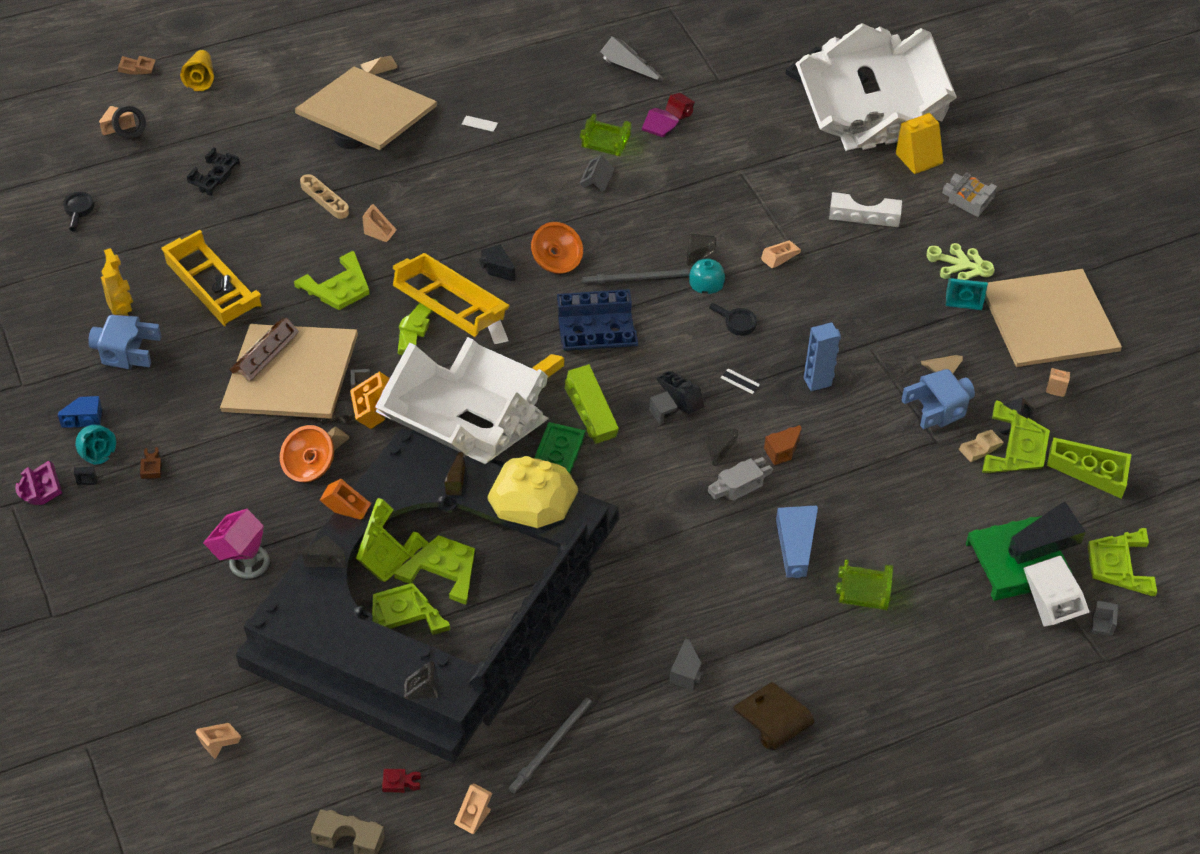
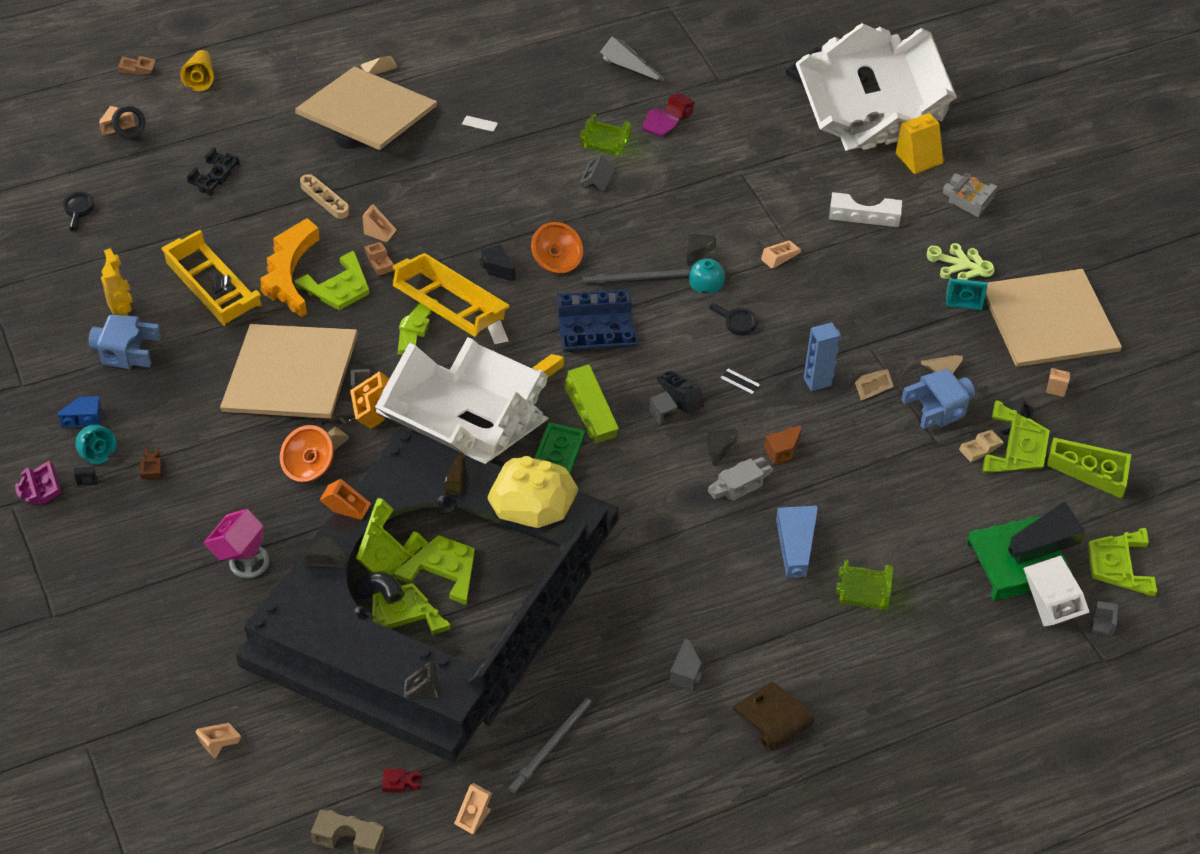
reddish brown fence [229,318,299,381] -> none
none -> light orange arch [260,218,320,317]
none -> black cylinder [354,571,405,604]
none -> medium nougat slope [364,242,395,276]
none -> tan slope [855,369,894,400]

